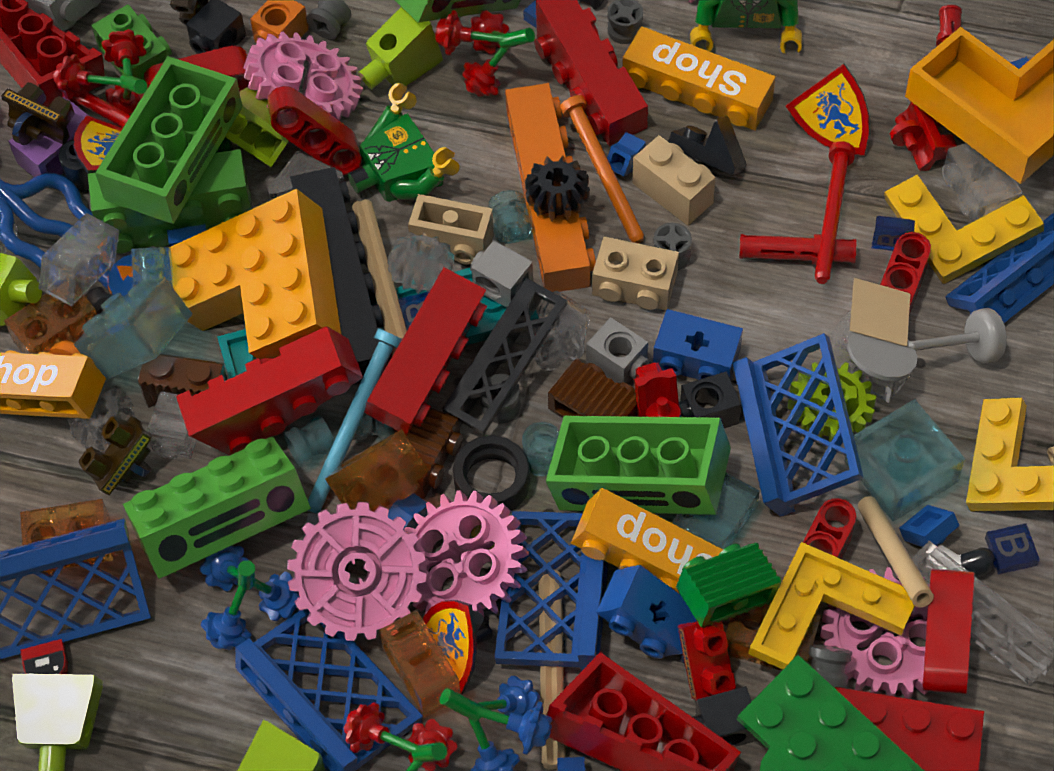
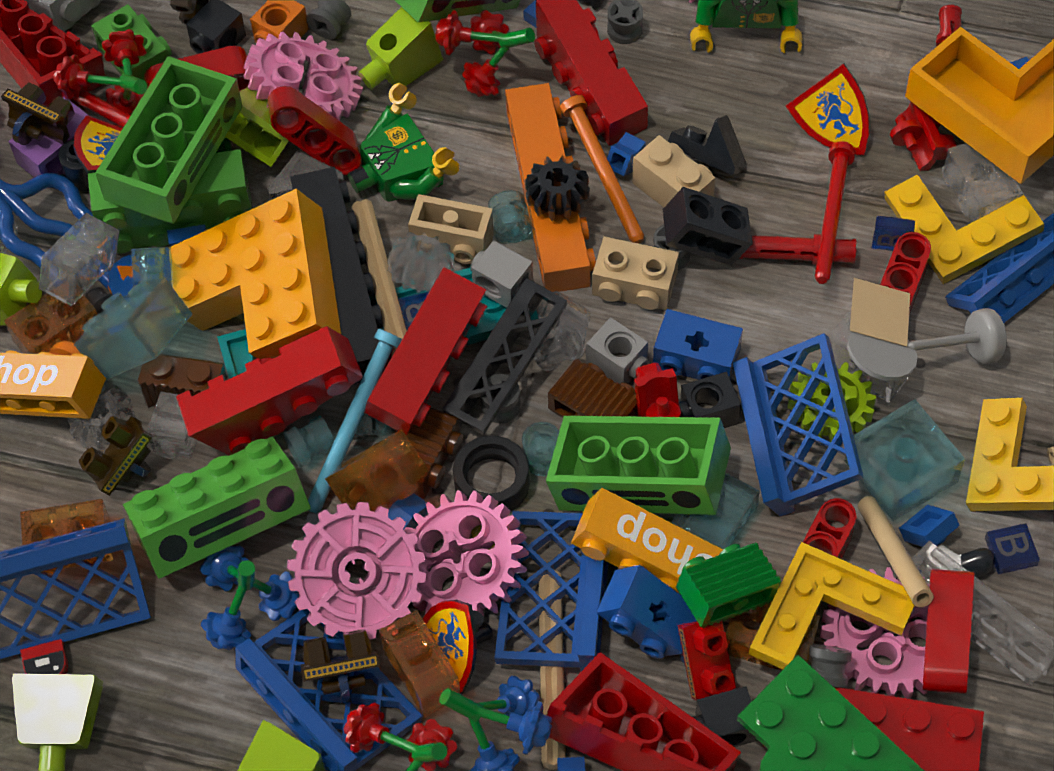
light orange brick [622,26,776,131] -> none
none -> dark brown hips [300,629,380,704]
none -> black brick [662,187,753,266]

